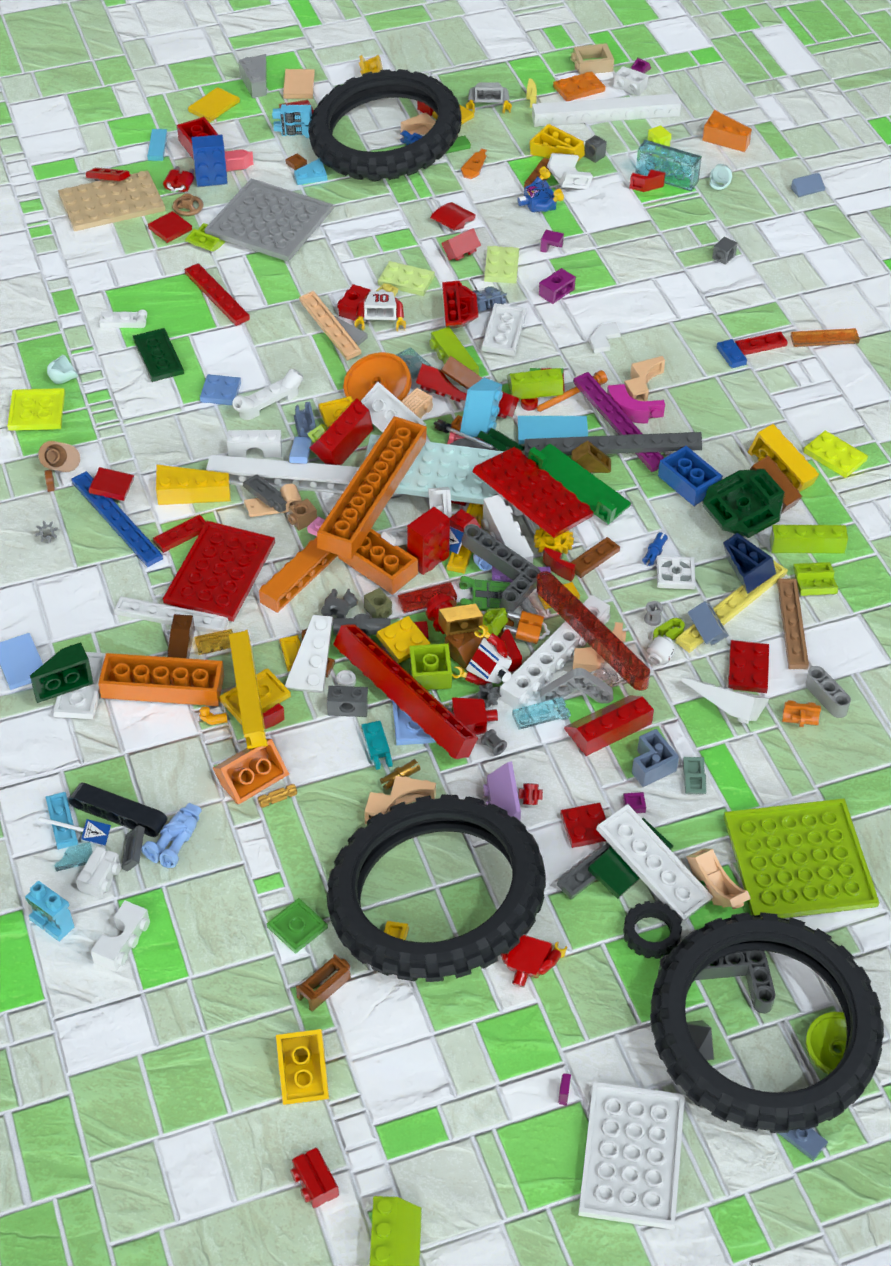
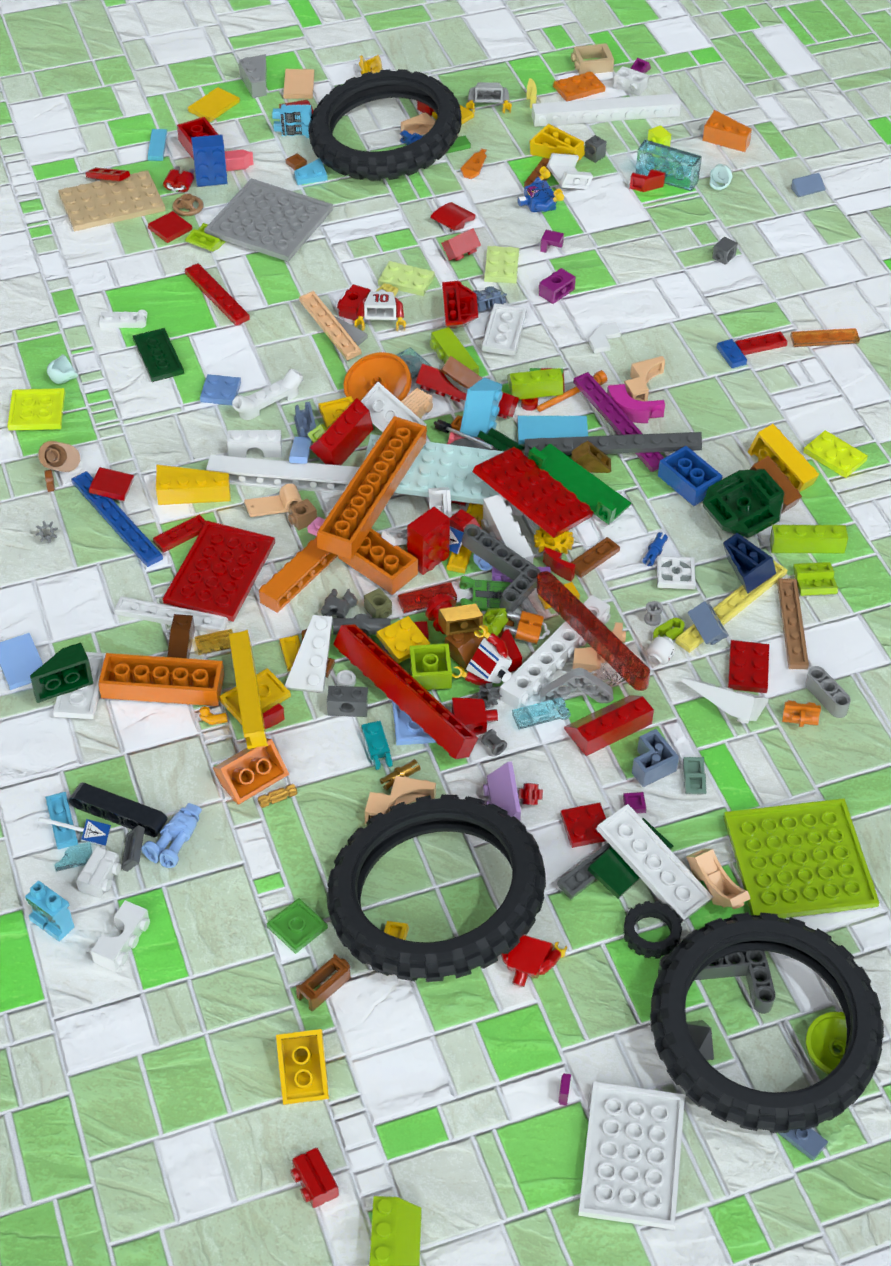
dark grey hinge [243,475,286,513] -> none

